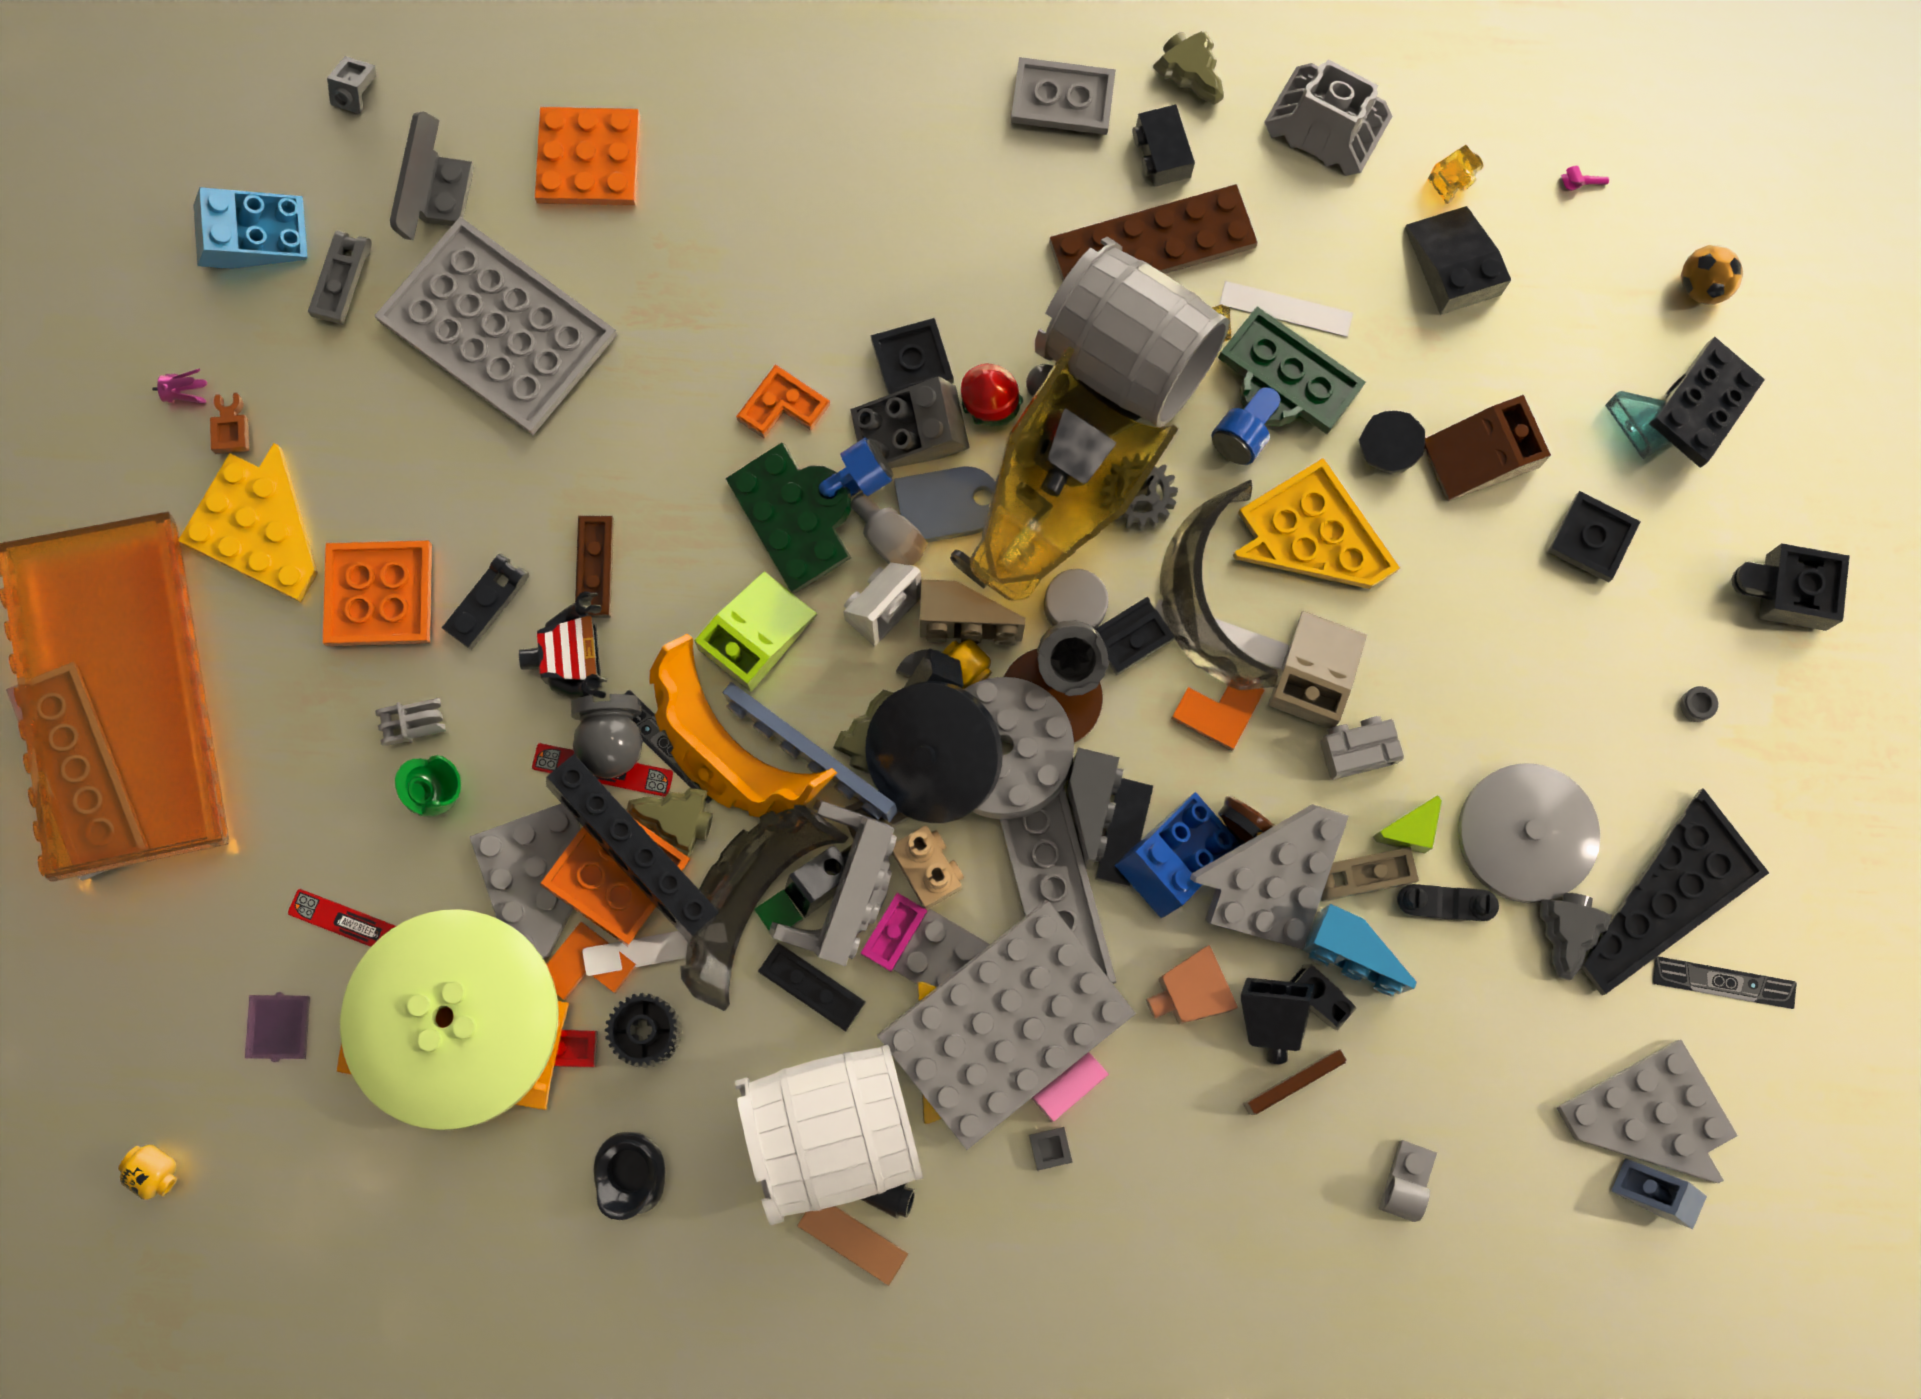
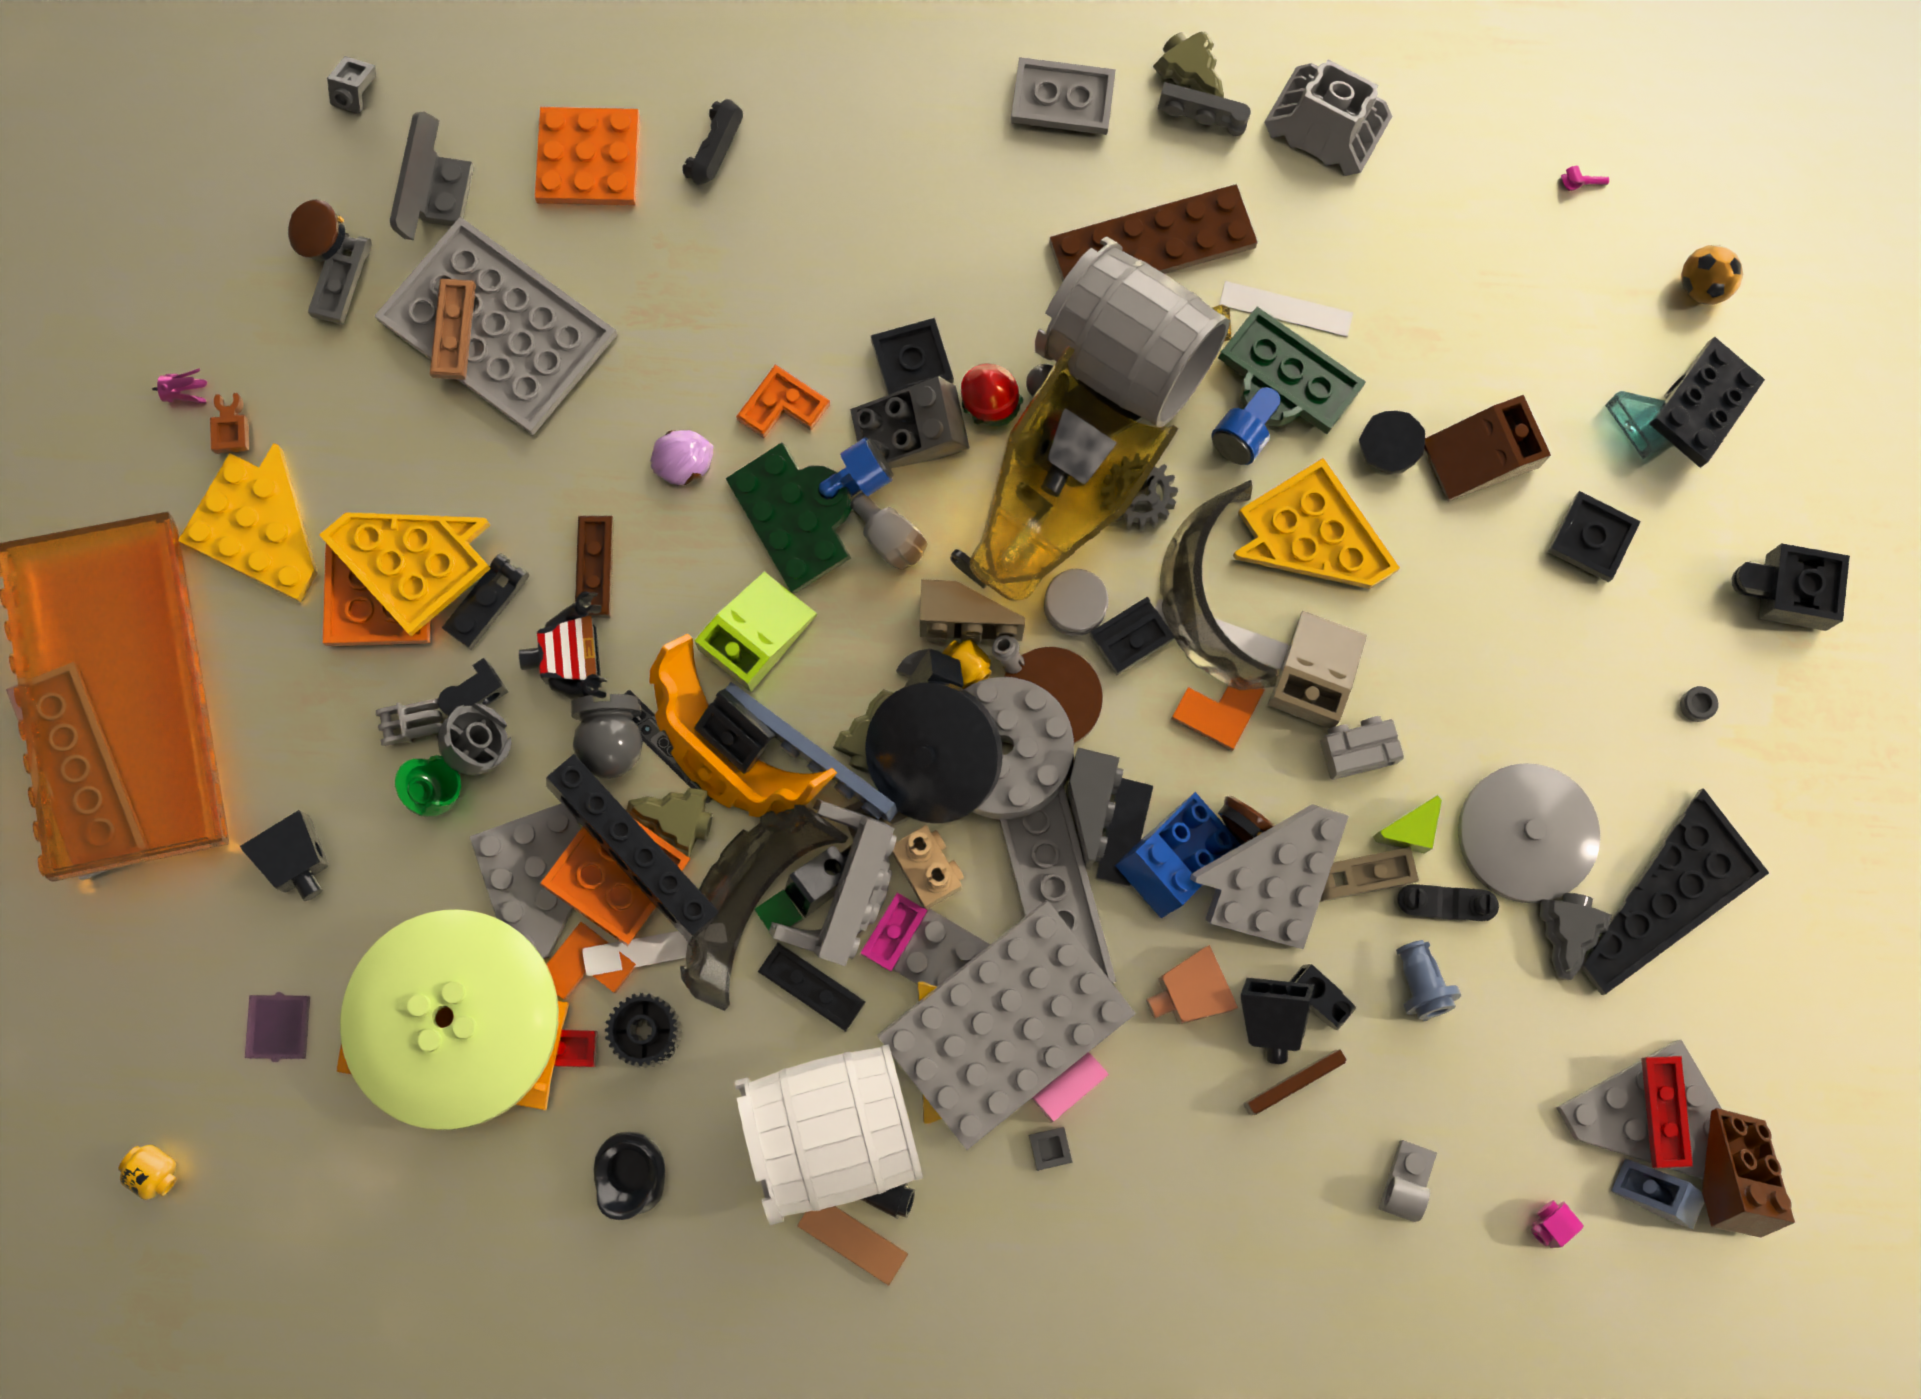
dark azure slope [193,187,307,269] -> none
sticker [288,889,396,947] -> none
sticker [532,743,673,797] -> none
white slope [844,562,921,647] -> none
sand blue tile [894,466,1000,543] -> none
dark grey tile [1037,620,1109,696] -> none
black brick [1132,104,1195,187] -> none
dark azure slope [1302,904,1417,997] -> none
black slope [1405,206,1511,315] -> none
clear yellow brick [1427,145,1484,204] -> none
sticker [1653,956,1797,1009] -> none
none -> black torso [240,810,328,901]
none -> reddish brown piece [288,199,346,261]
none -> yellow wing [319,512,491,637]
none -> medium nougat tile [430,279,476,380]
none -> dark grey cylinder [437,703,512,775]
none -> black leg [438,658,509,716]
none -> lavender hair [650,430,713,485]
none -> black piece [682,99,743,185]
none -> black plate [694,689,776,774]
none -> light grey pin [992,635,1025,674]
none -> dark grey plate [1158,82,1251,136]
none -> sand blue piece [1396,940,1461,1022]
none -> dark pink plate [1531,1200,1584,1248]
none -> red plate [1641,1056,1693,1168]
none -> reddish brown slope [1702,1108,1795,1238]

